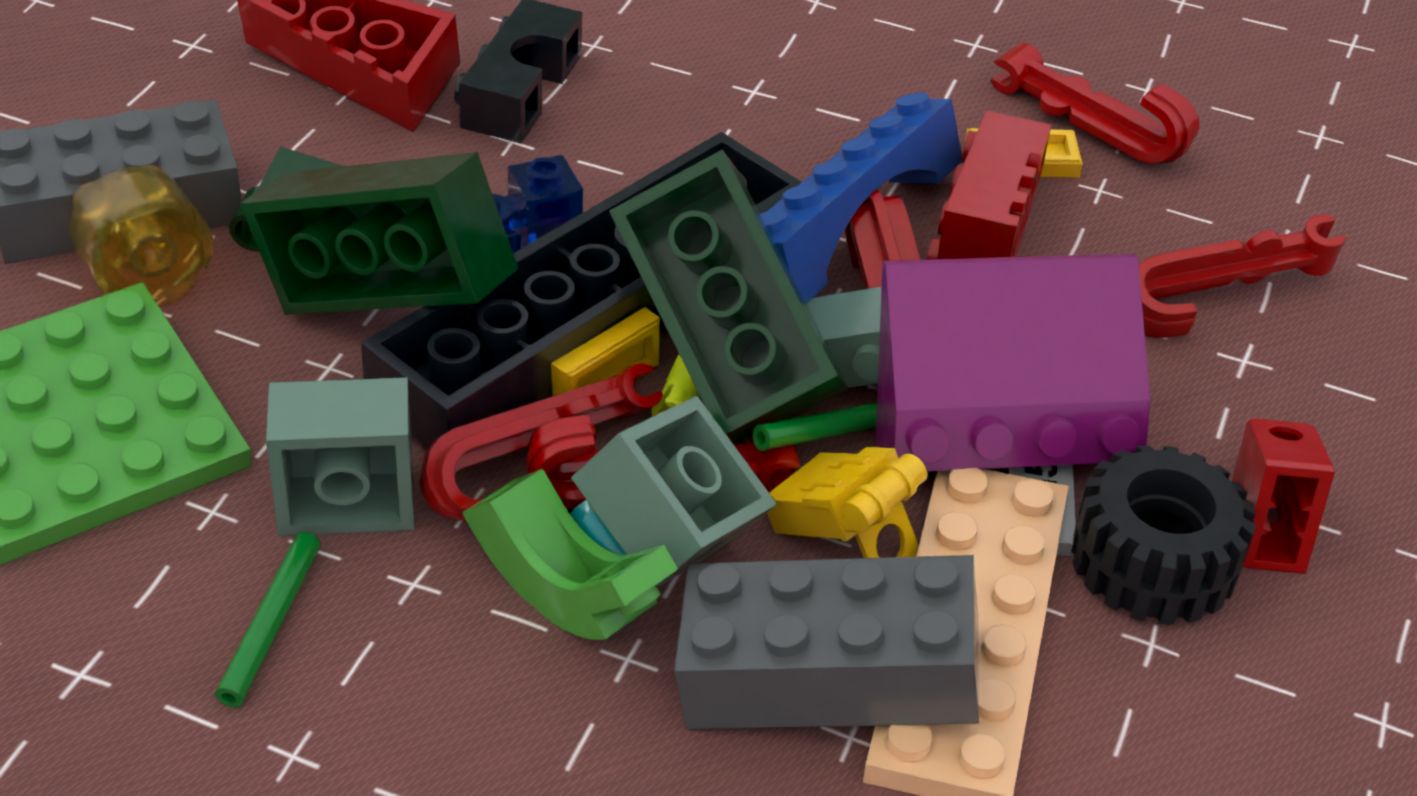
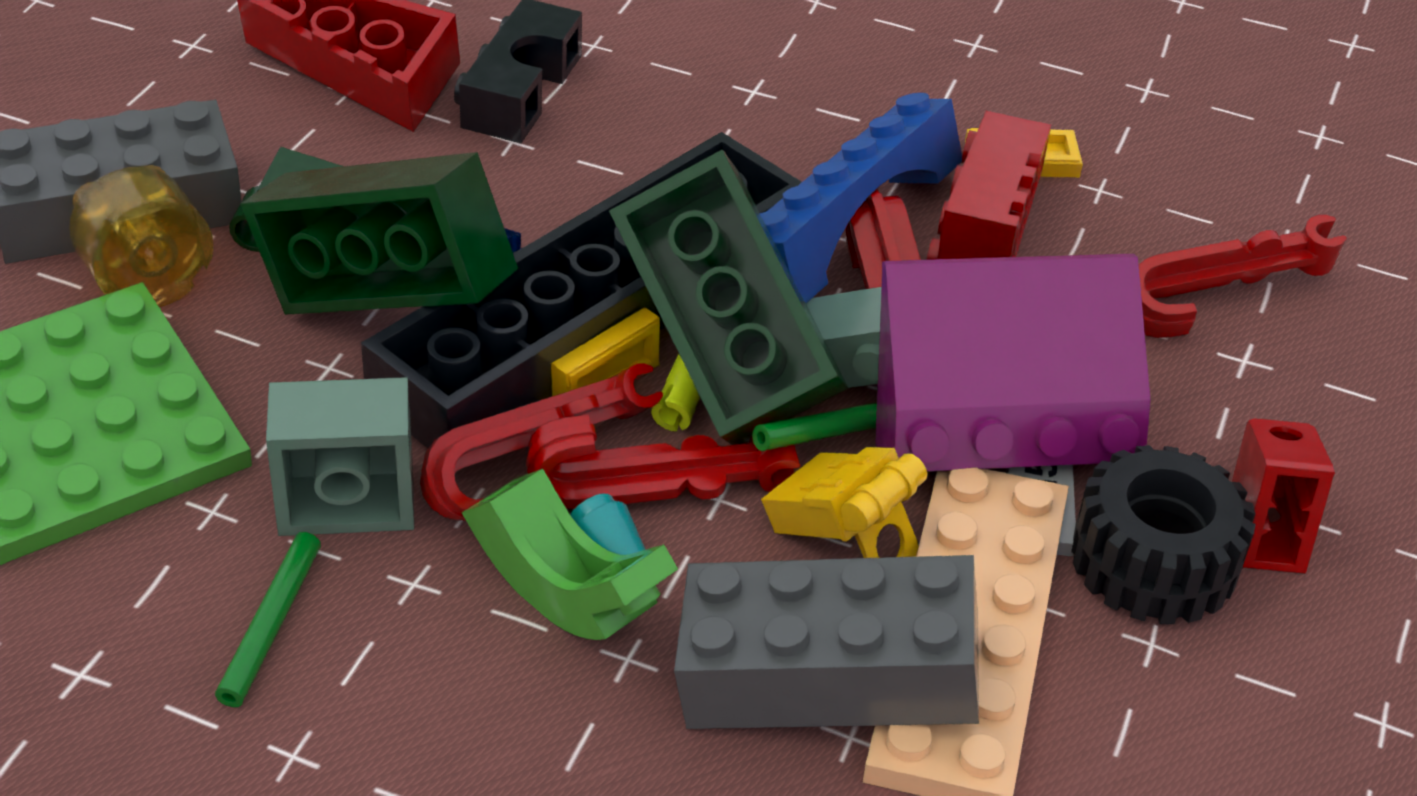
clear blue brick [492,154,583,247] -> none
sand green brick [571,396,777,587] -> none
red piece [990,43,1200,164] -> none

